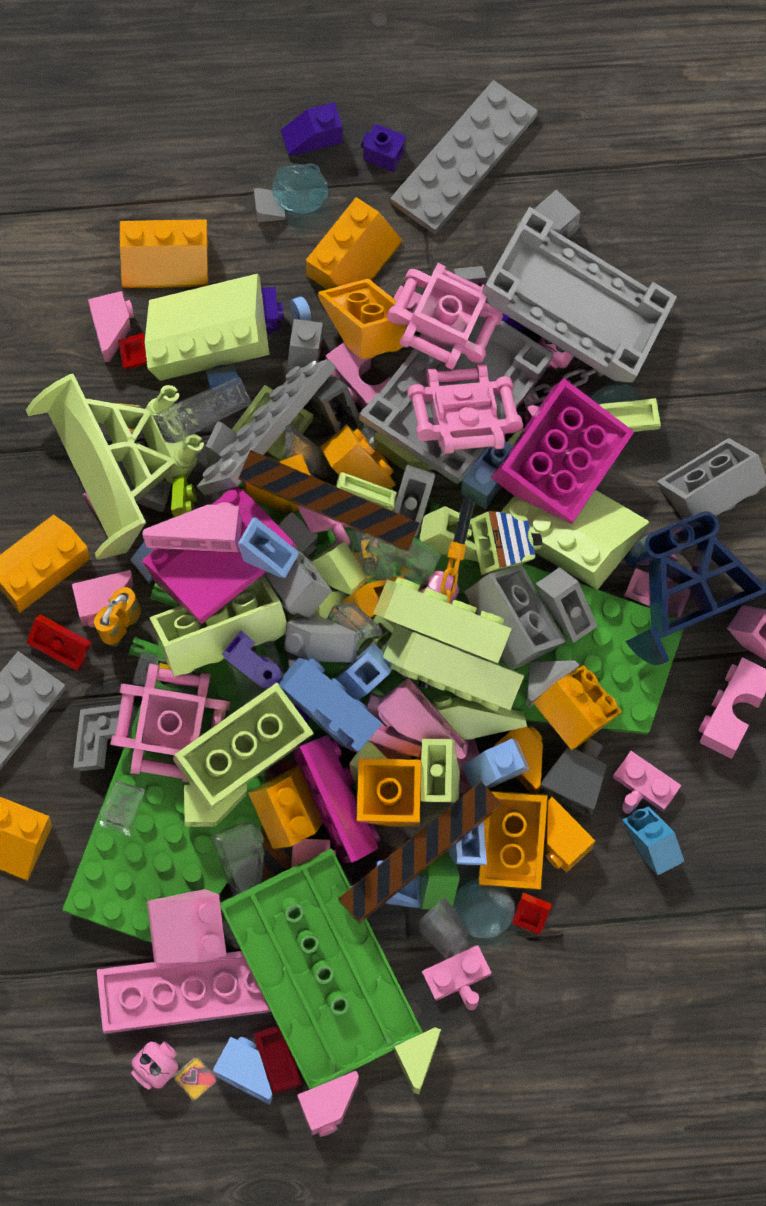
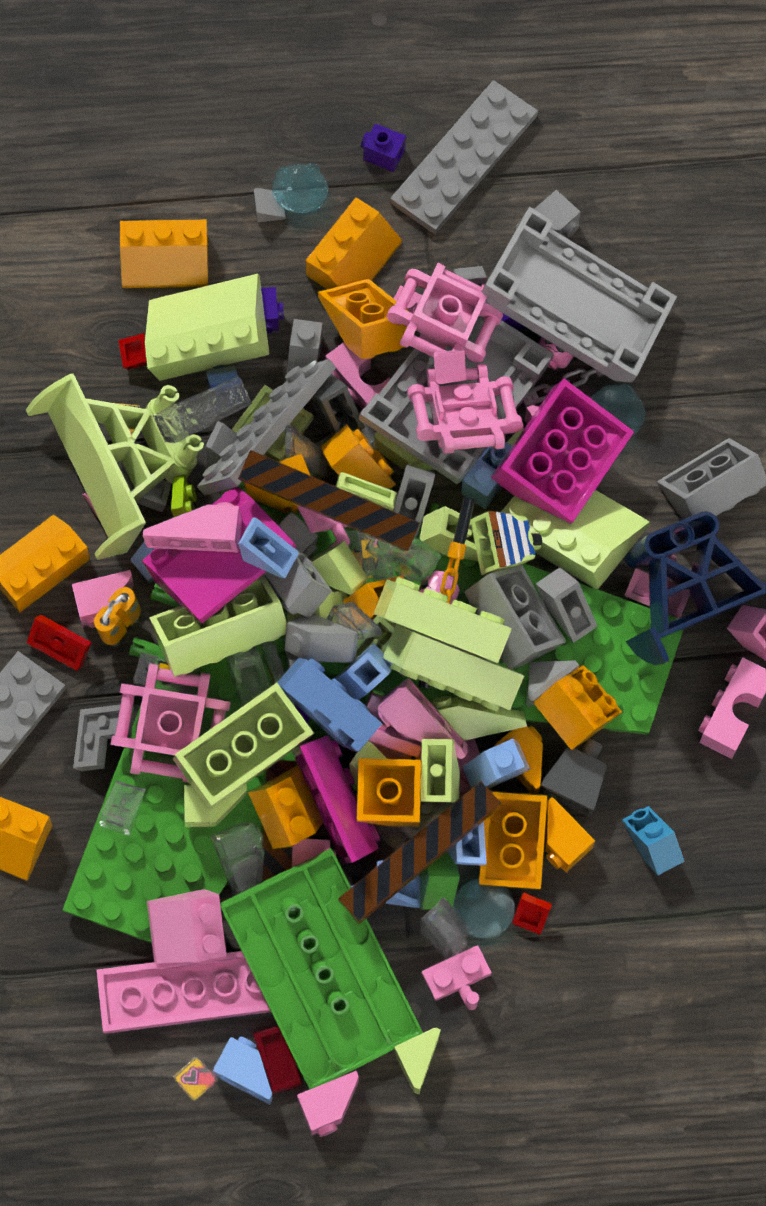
bright pink slope [88,291,134,363] -> none
bright pink head [131,1042,179,1089] -> none
dark purple leg [222,630,281,688] -> none
dark purple slope [281,102,343,156] -> none
light blue tile [290,296,312,321] -> none
yellowish green tile [599,398,661,432] -> none
bright pink plate [613,751,681,814] -> none
none -> bright pink slope [434,350,466,384]

